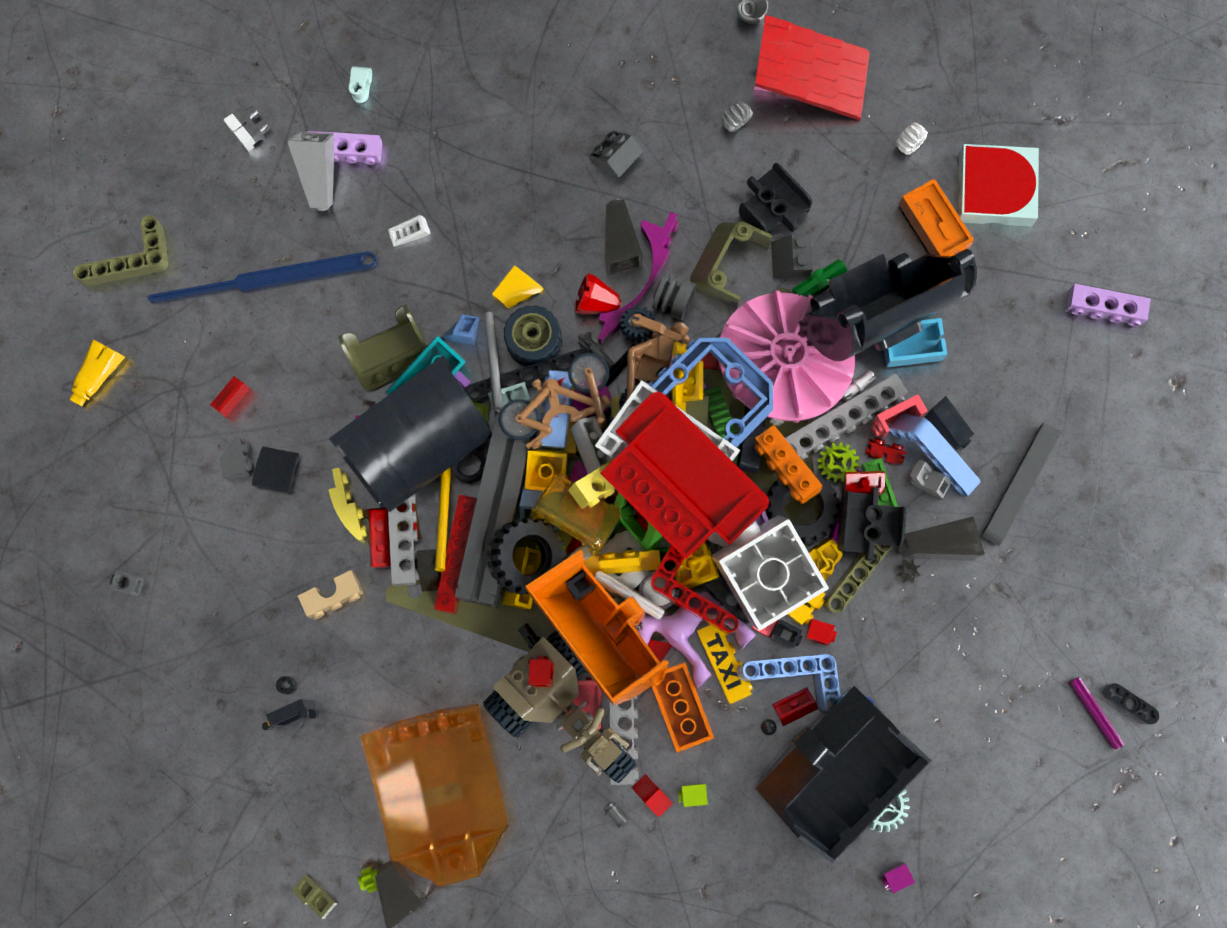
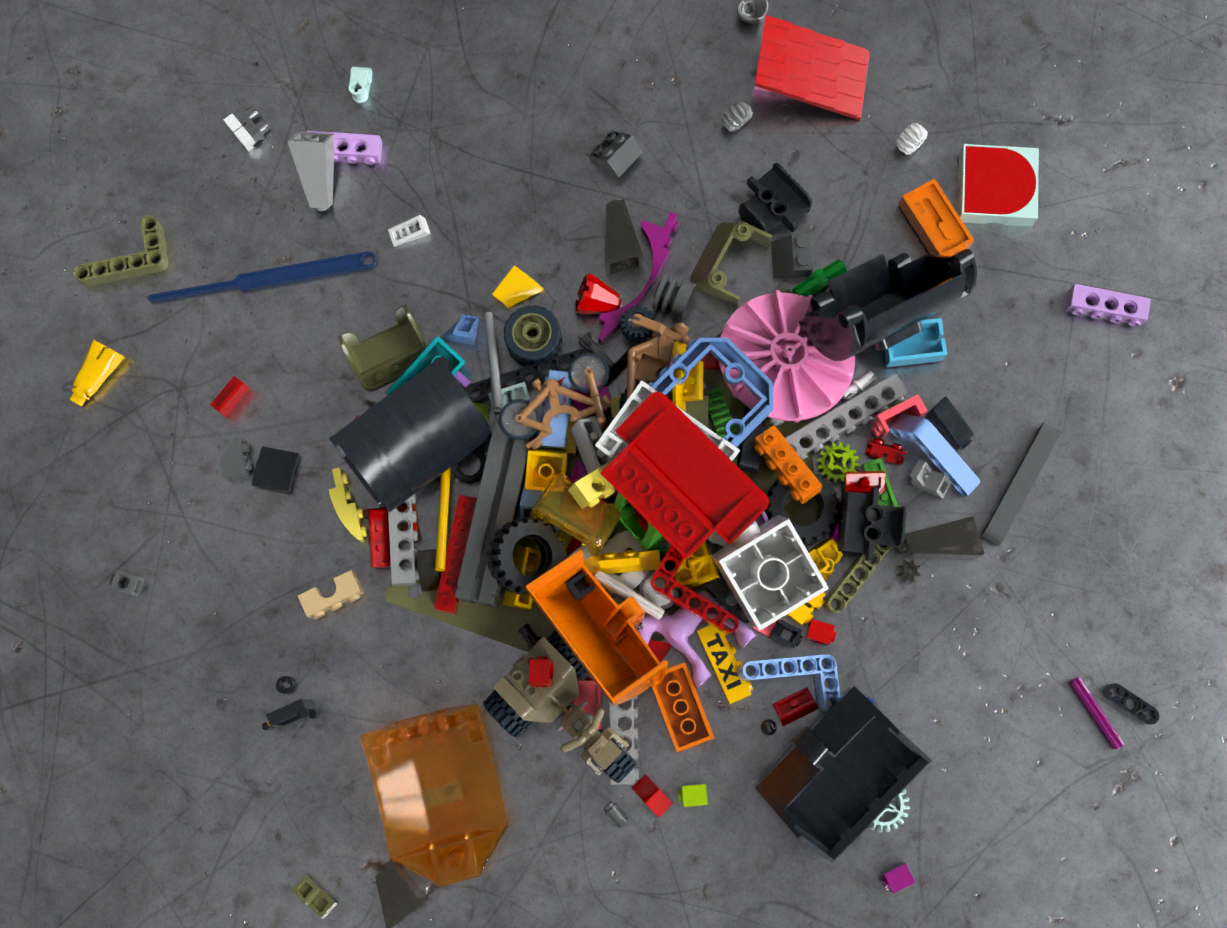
lime gear [357,866,382,893] -> none

